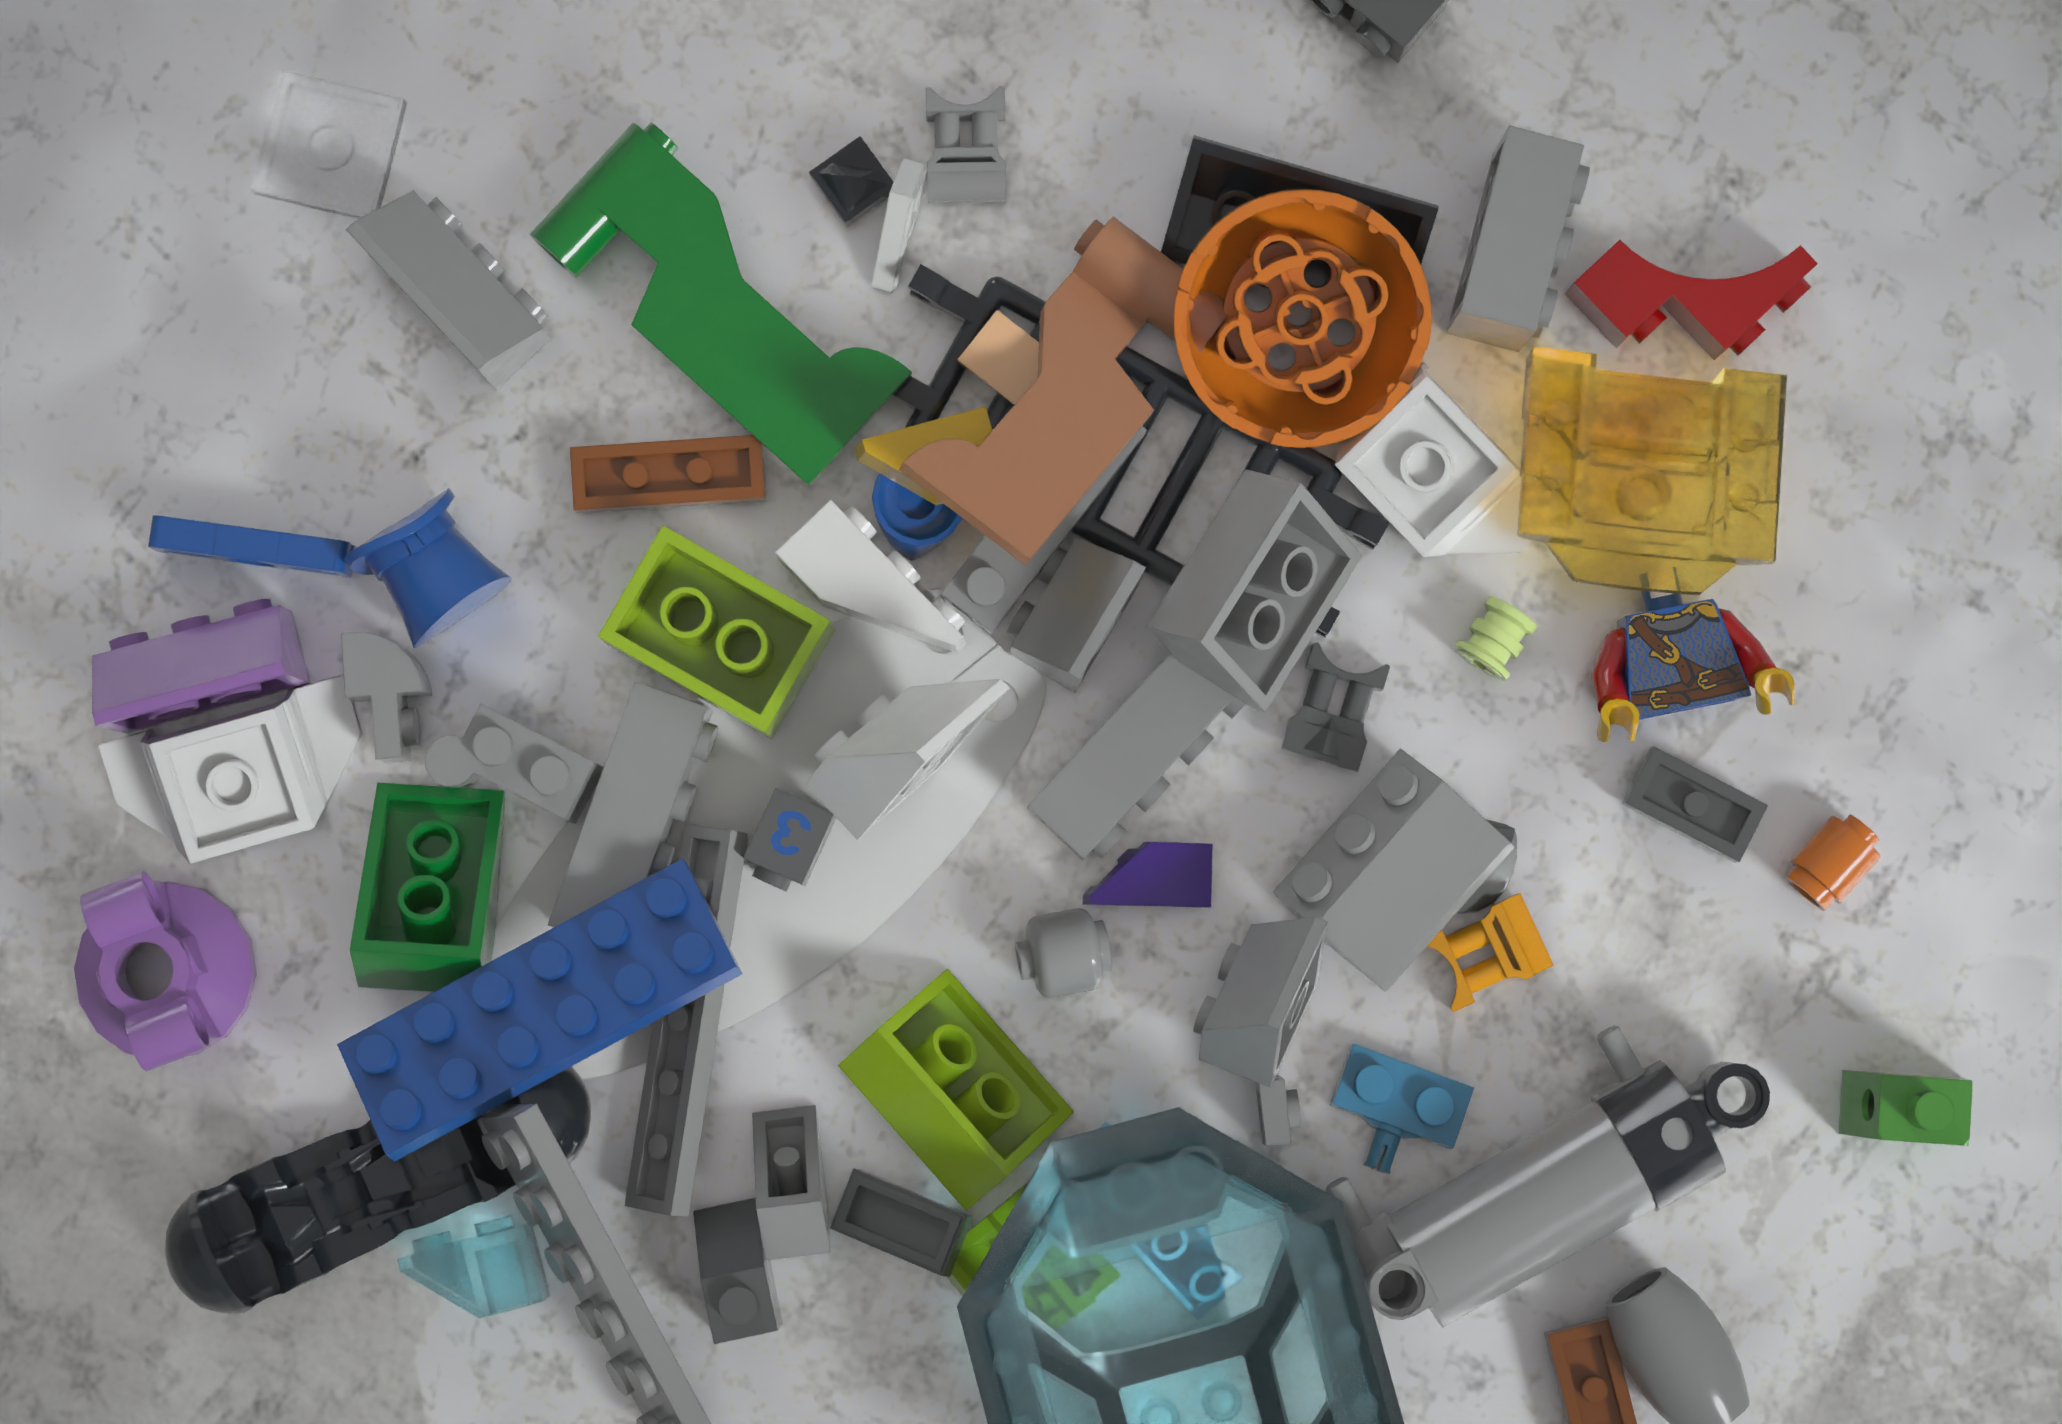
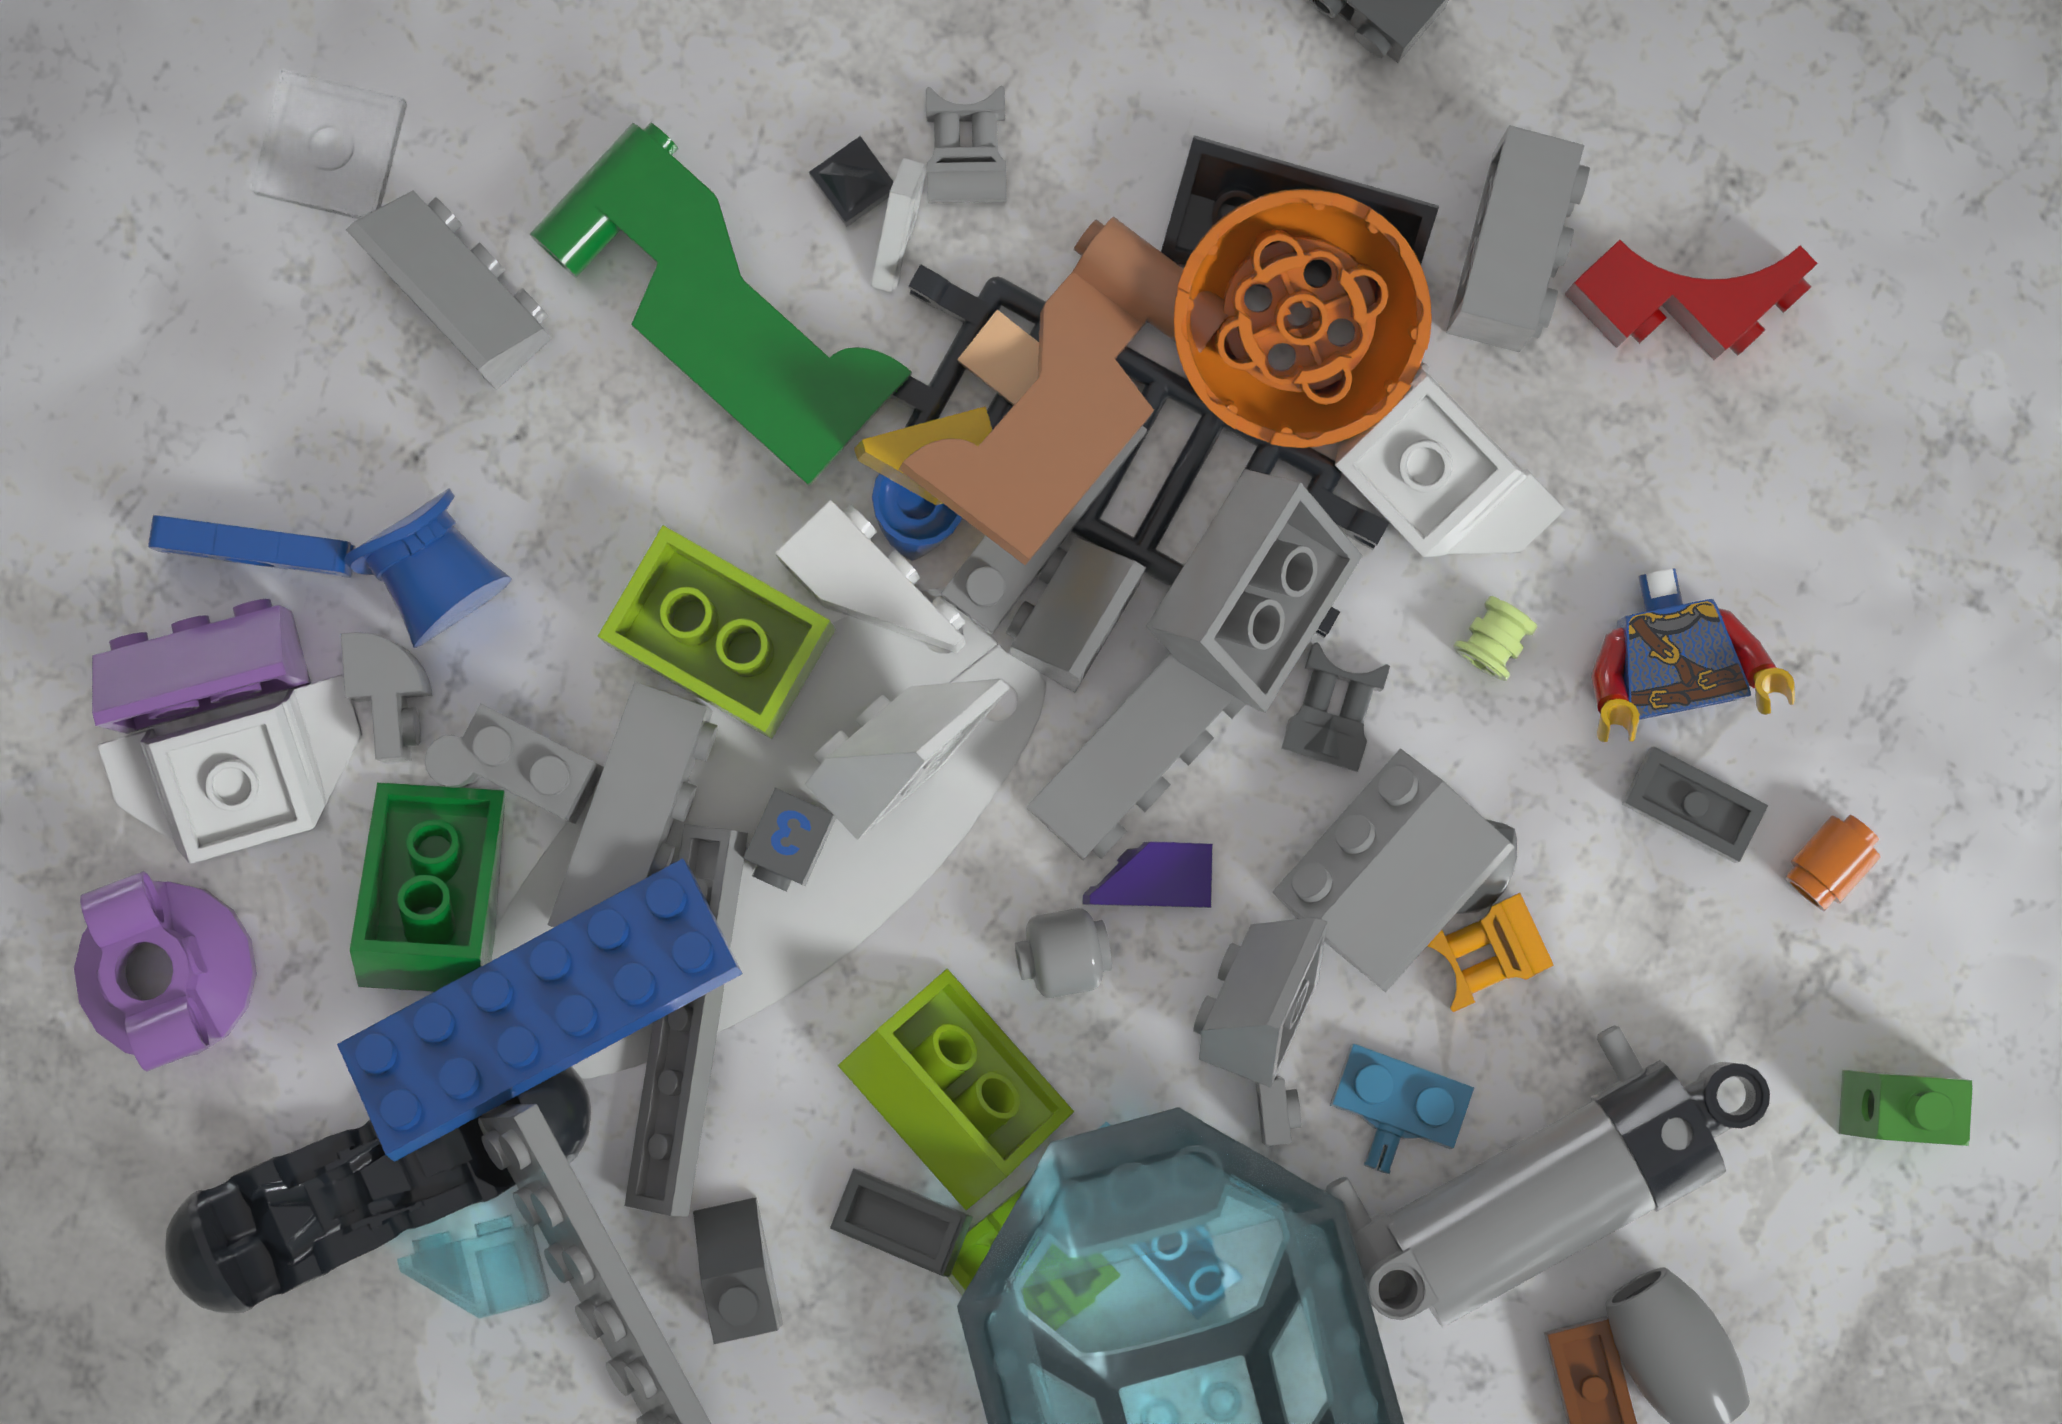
dark orange plate [570,435,766,513] -> none
light grey slope [752,1105,831,1260] -> none
clear yellow slope [1517,347,1787,595] -> none

